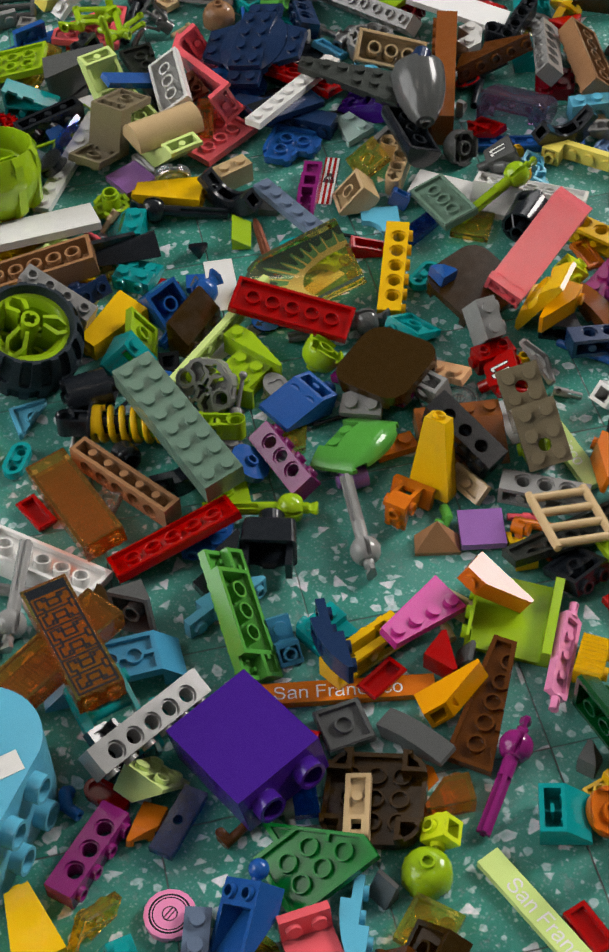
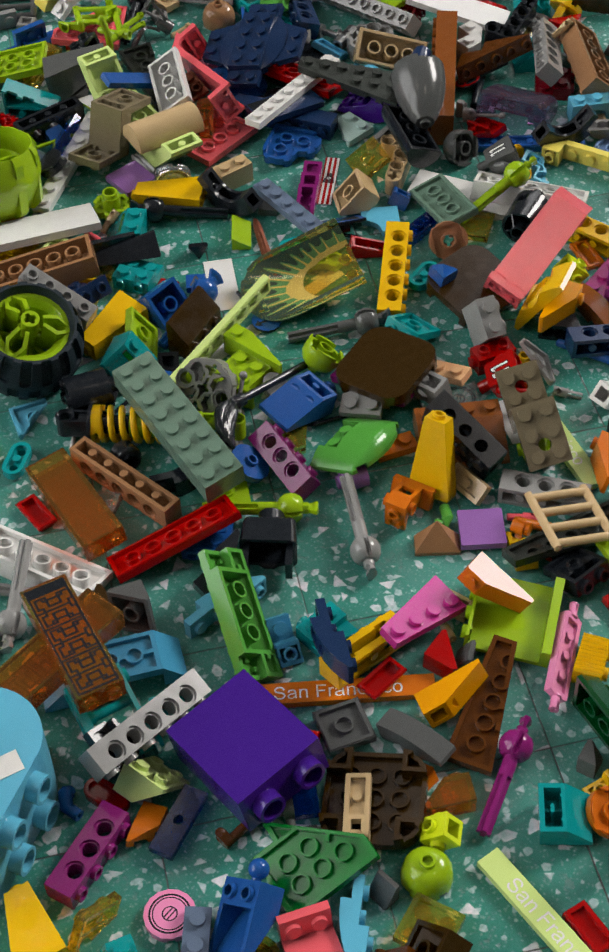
red tile [228,276,356,344] -> none
none -> black piece [214,361,308,449]
none -> black piece [322,214,367,233]
none -> nougat plate [428,221,468,259]
none -> light grey hinge [462,108,506,122]
none -> tan pin [551,17,573,39]

